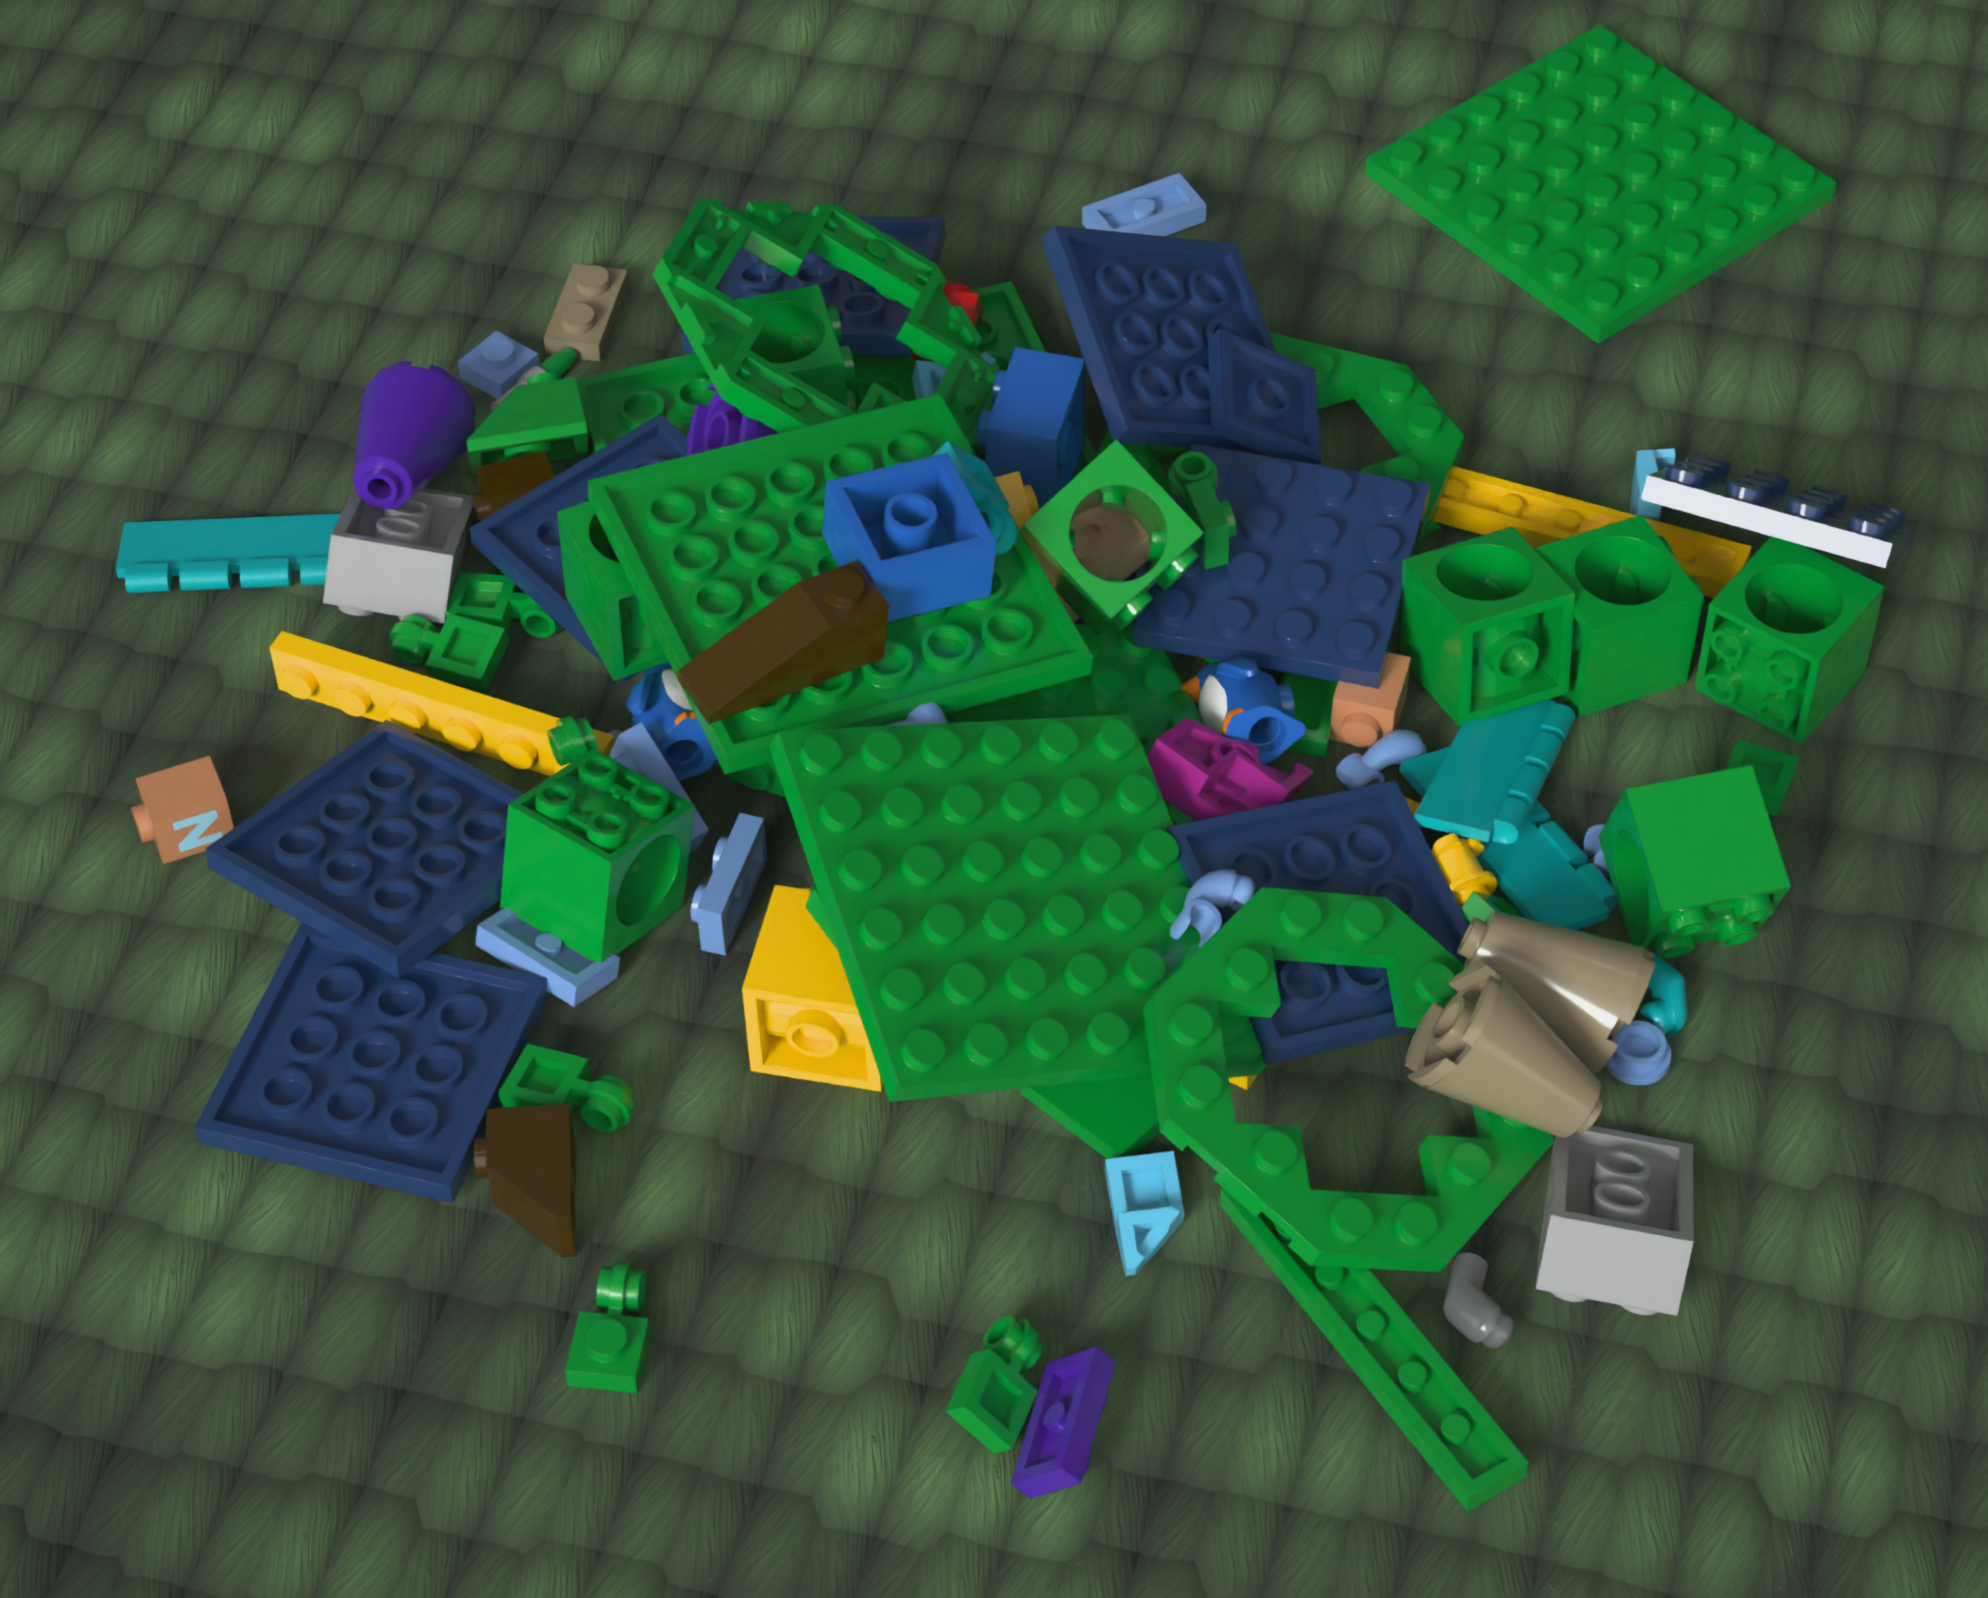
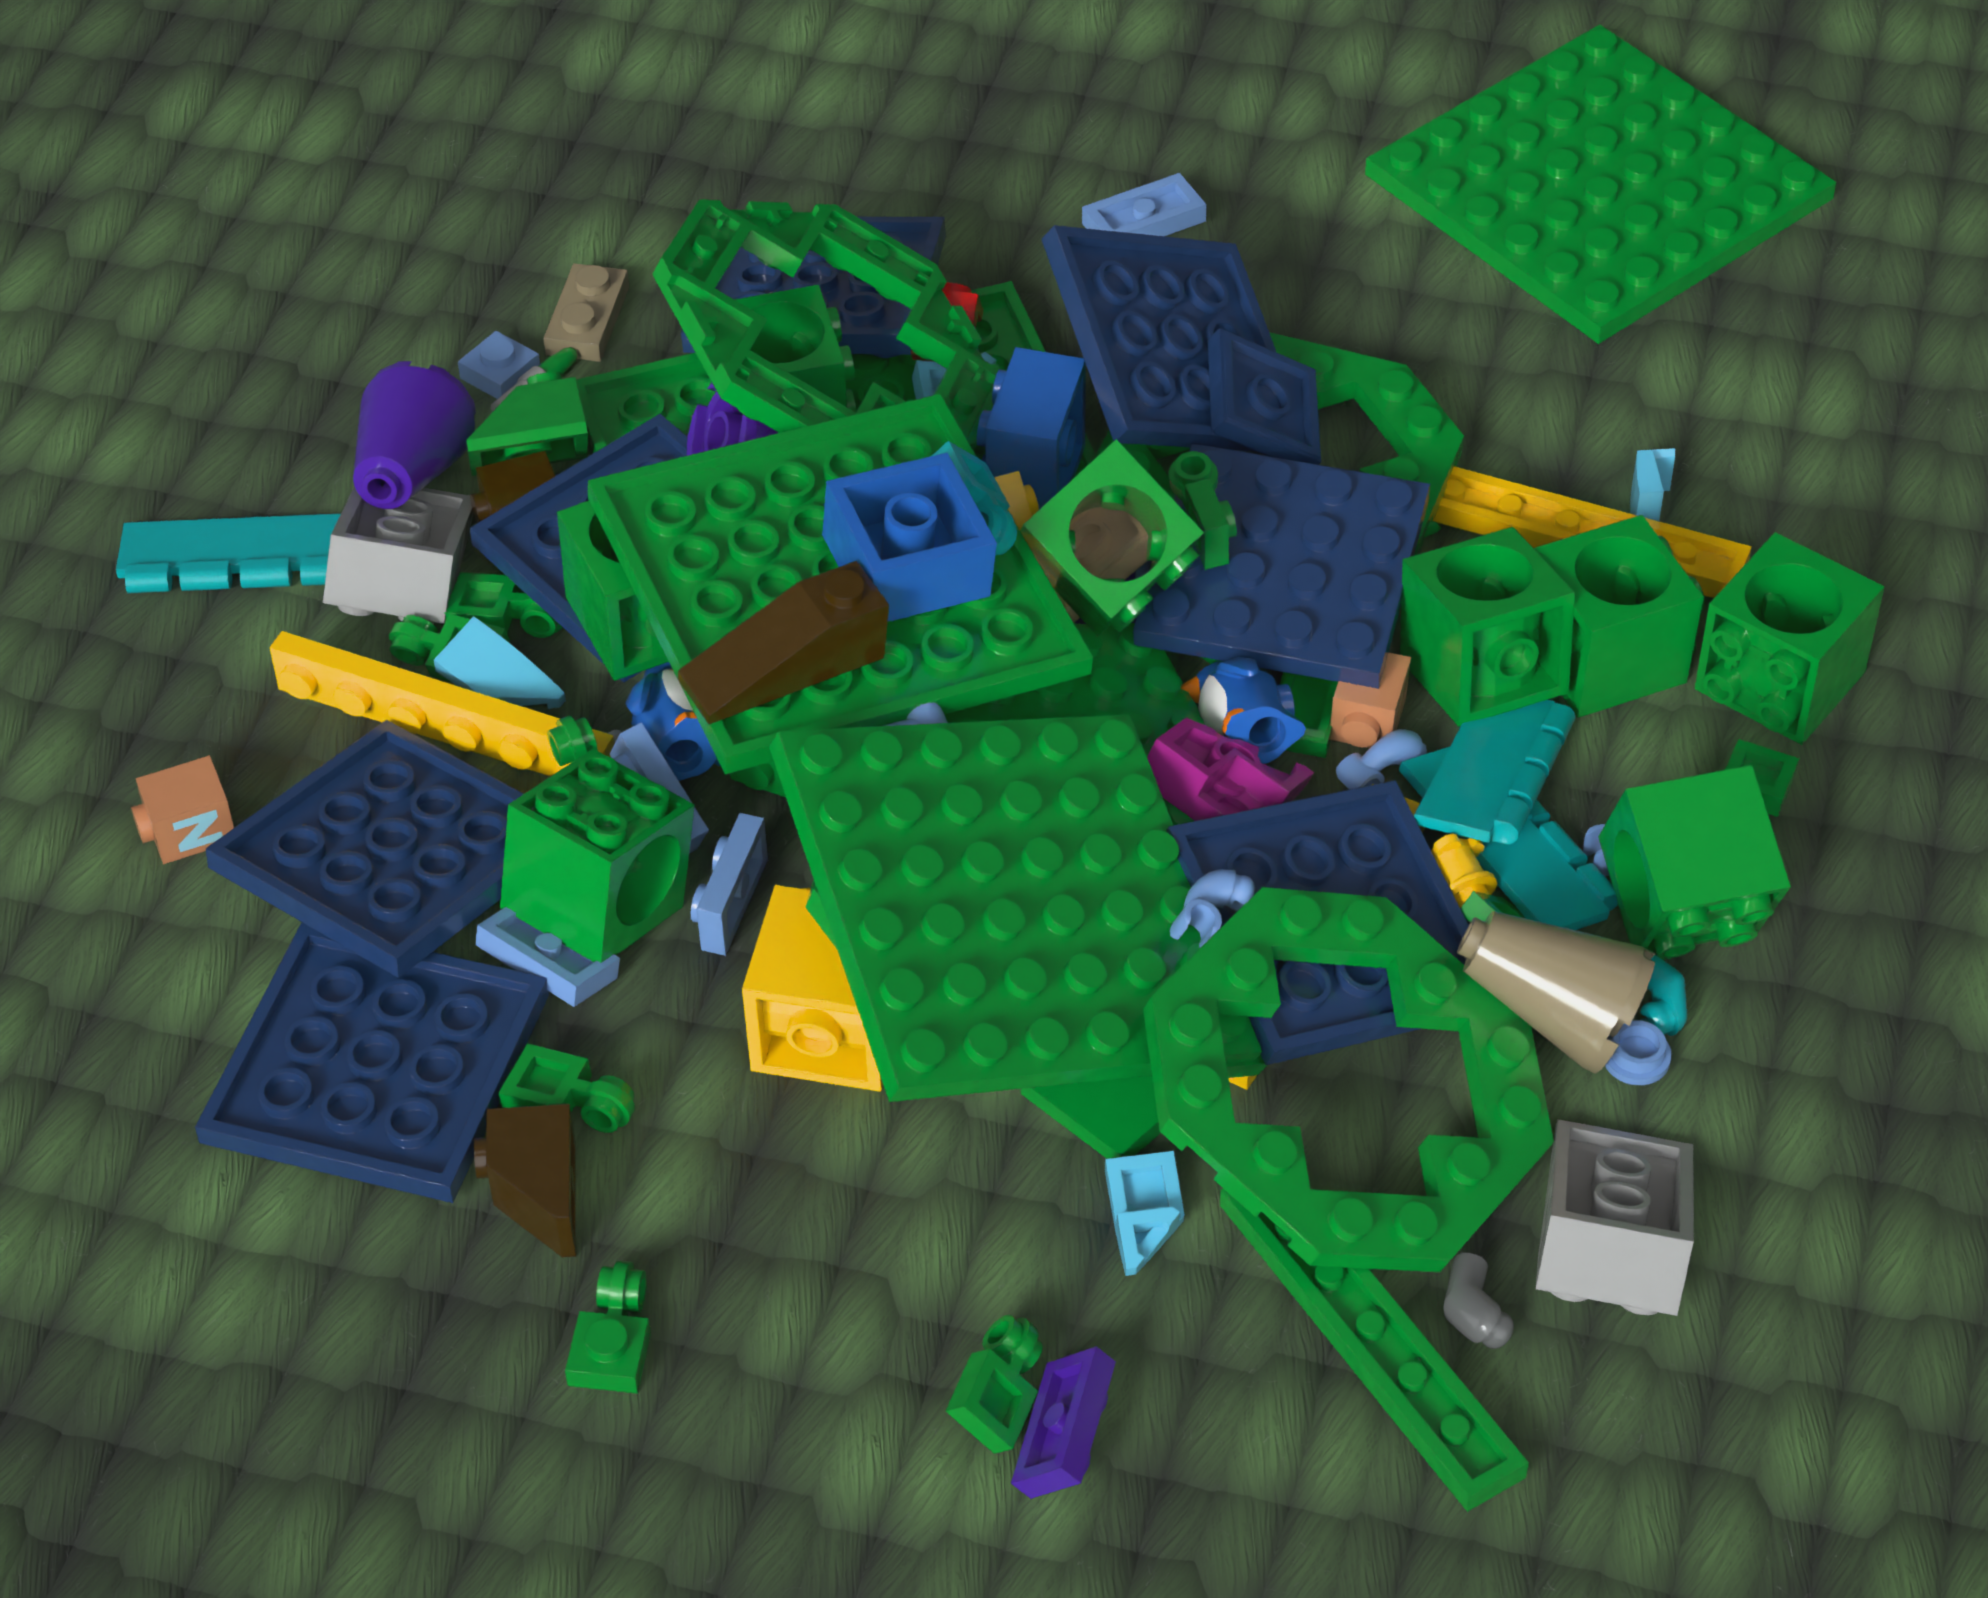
dark tan cone [1405,962,1603,1138] -> none
dark blue plate [1641,453,1918,568] -> none
none -> medium azure slope [434,616,566,709]

